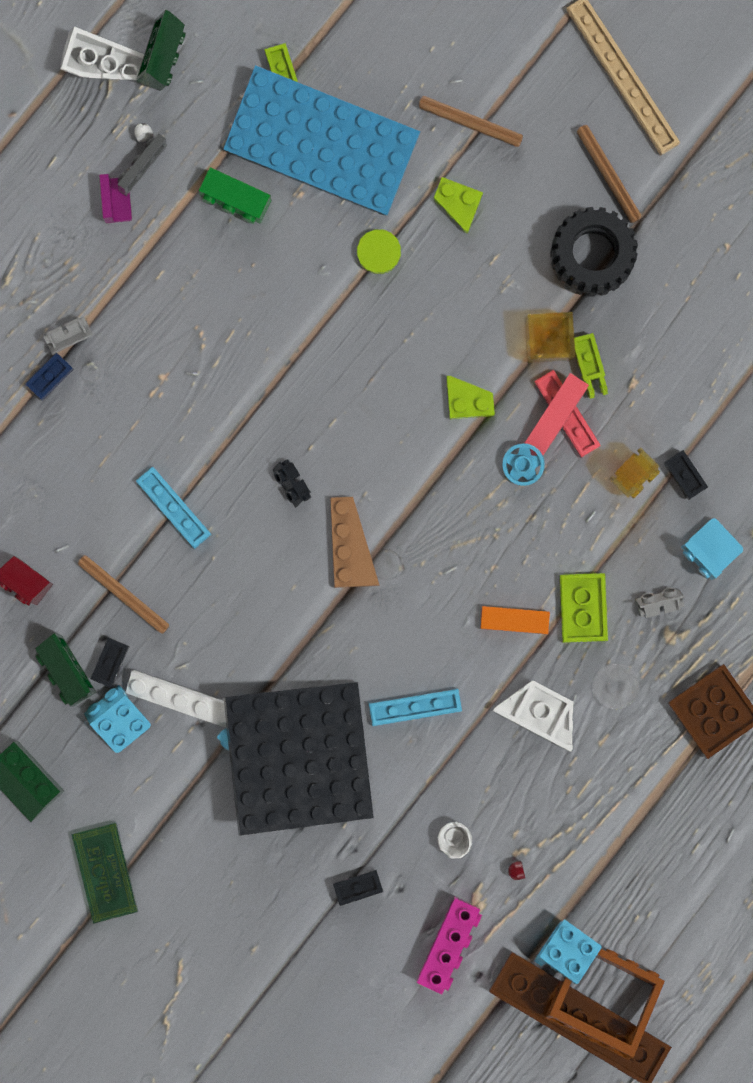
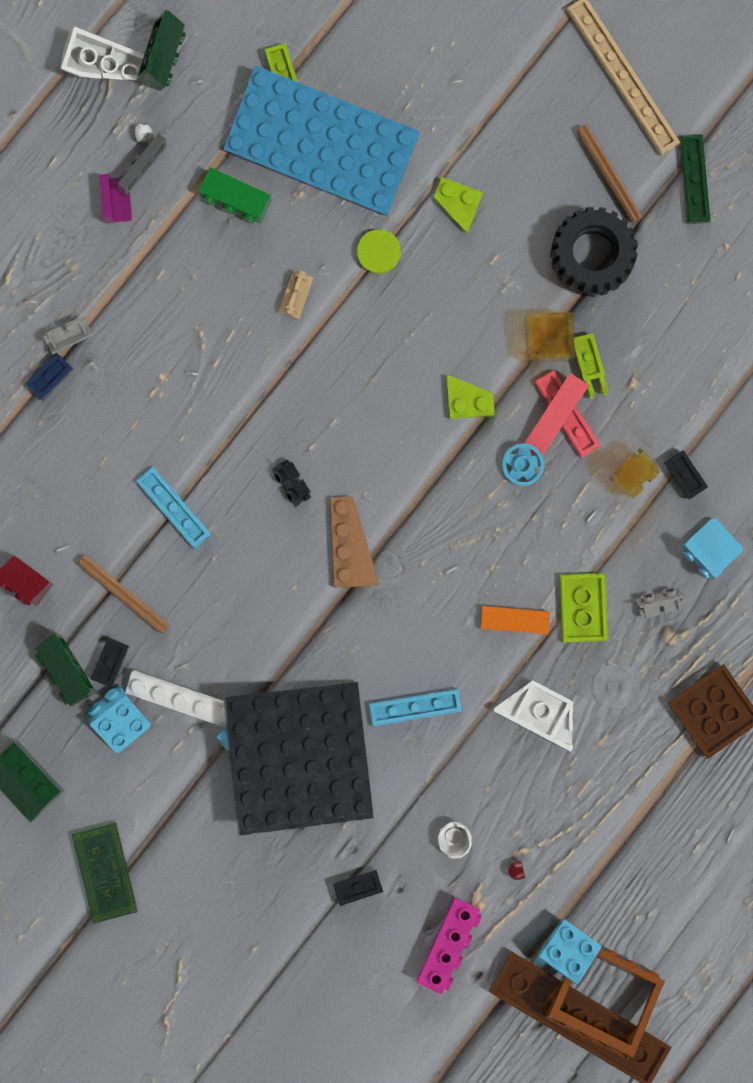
medium nougat axle [419,96,523,147] -> none
none -> tan hinge [278,271,314,320]
none -> dark green tile [680,134,711,224]

